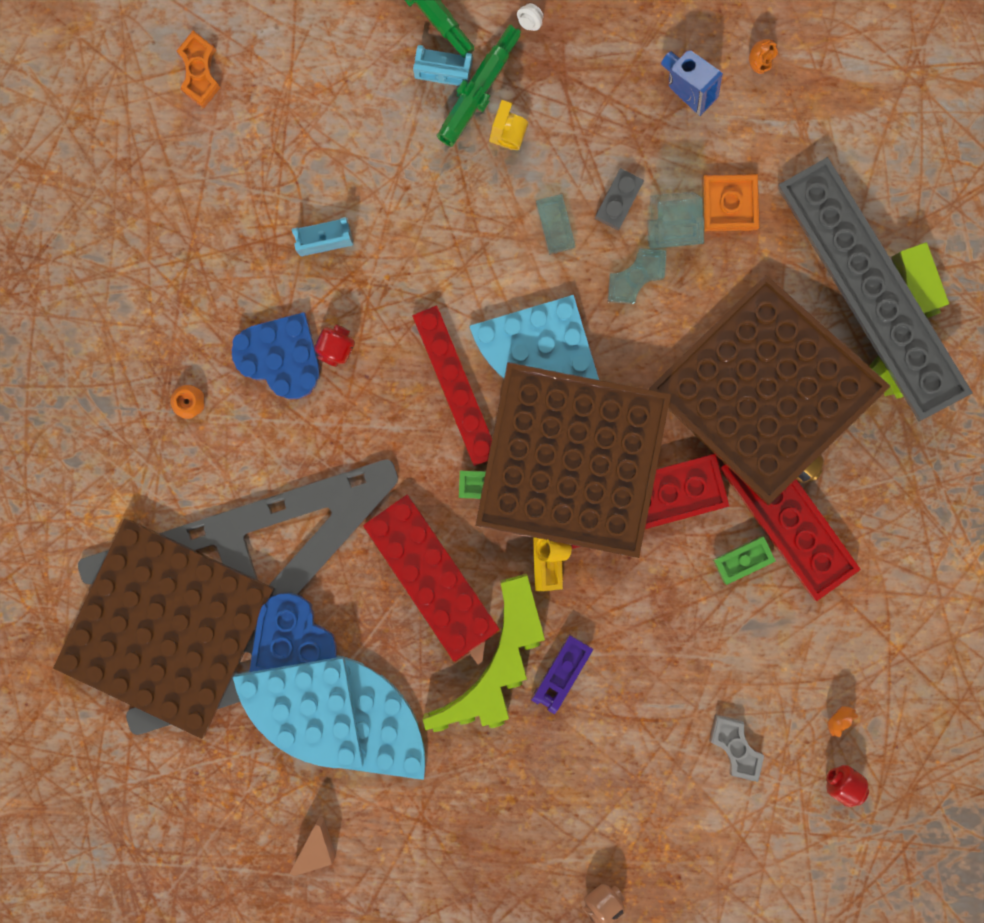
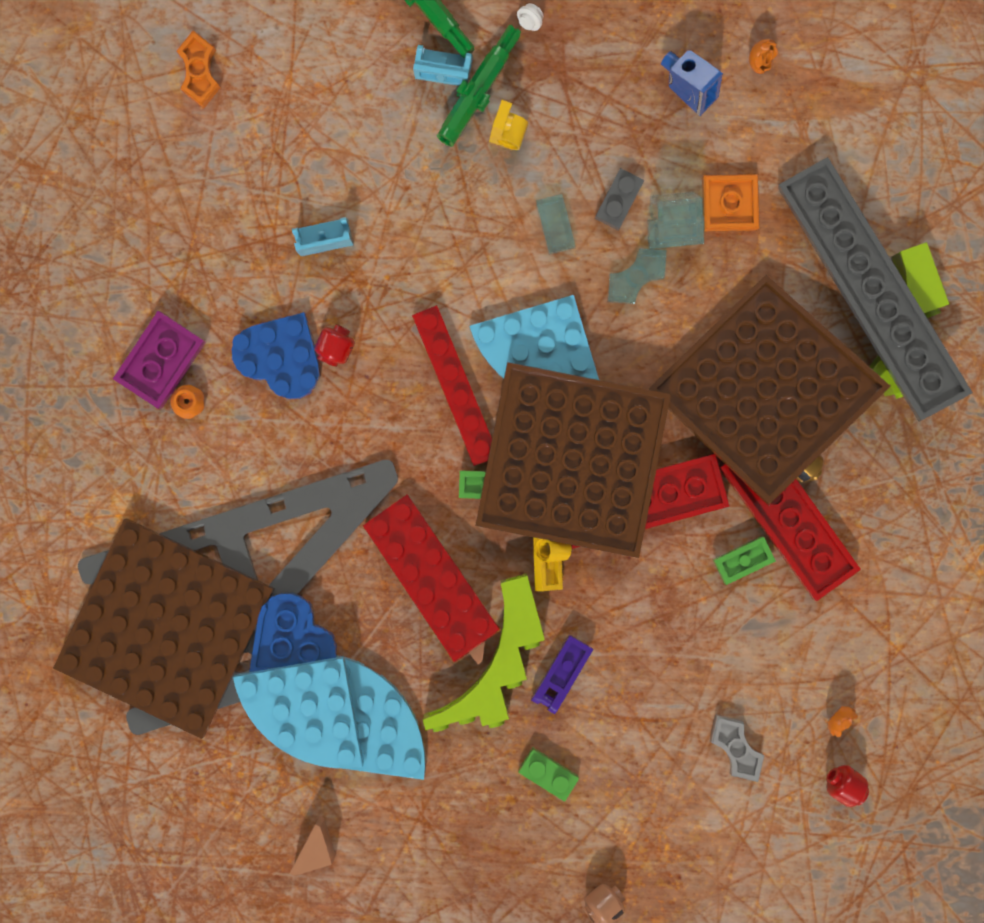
none -> magenta plate [113,311,206,410]
none -> bright green plate [518,747,579,802]

